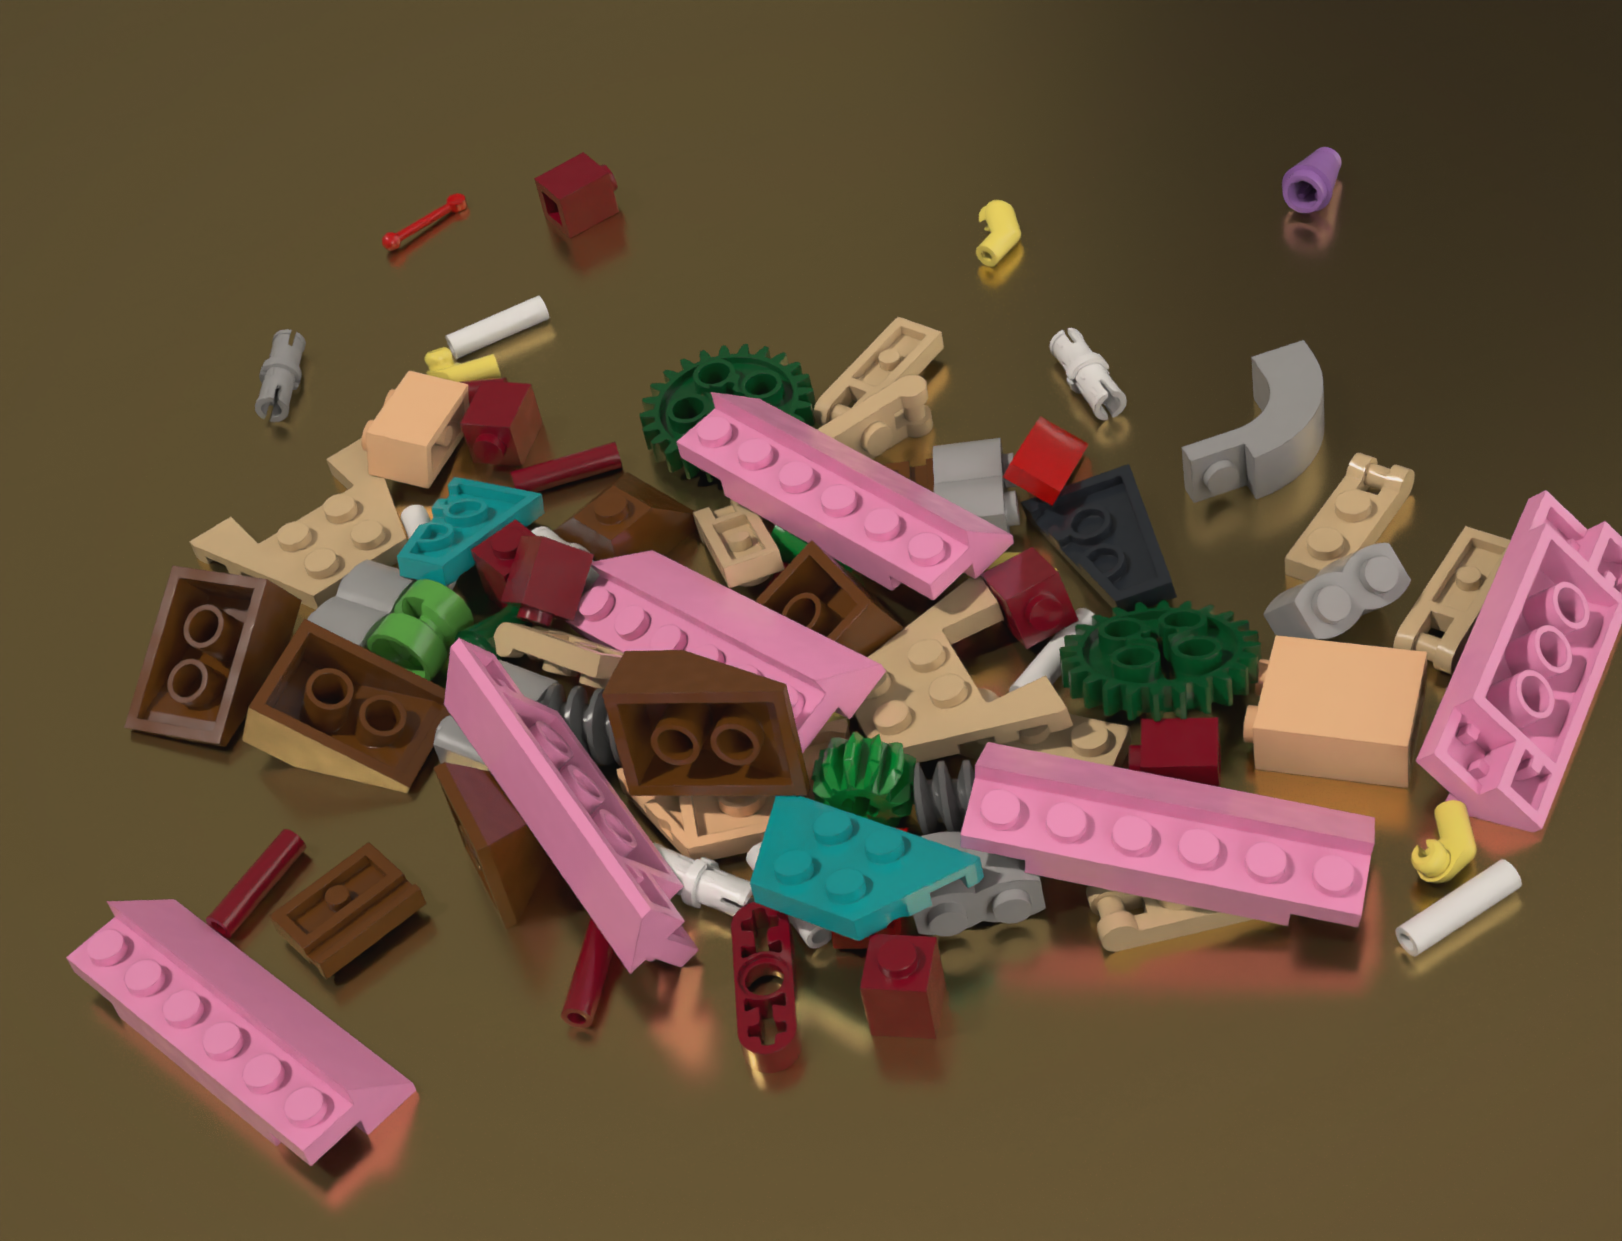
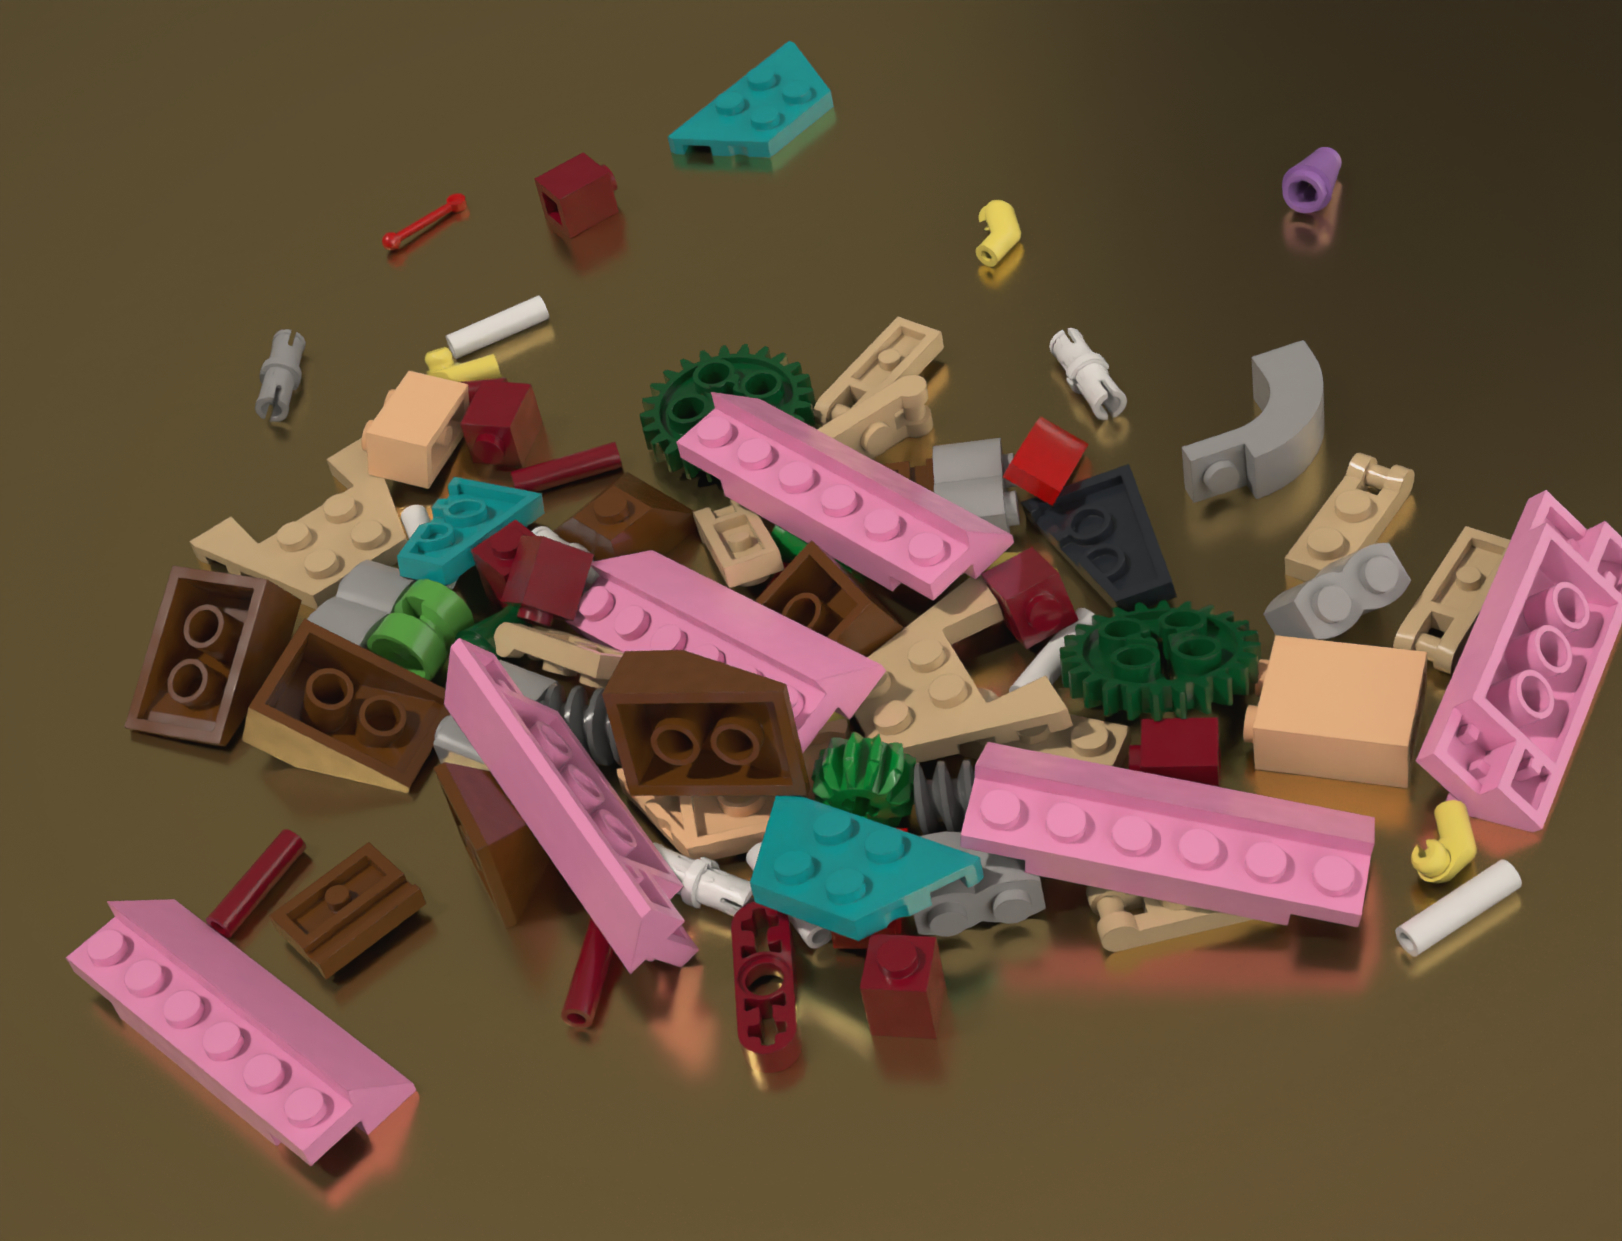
none -> teal wing [667,41,834,158]

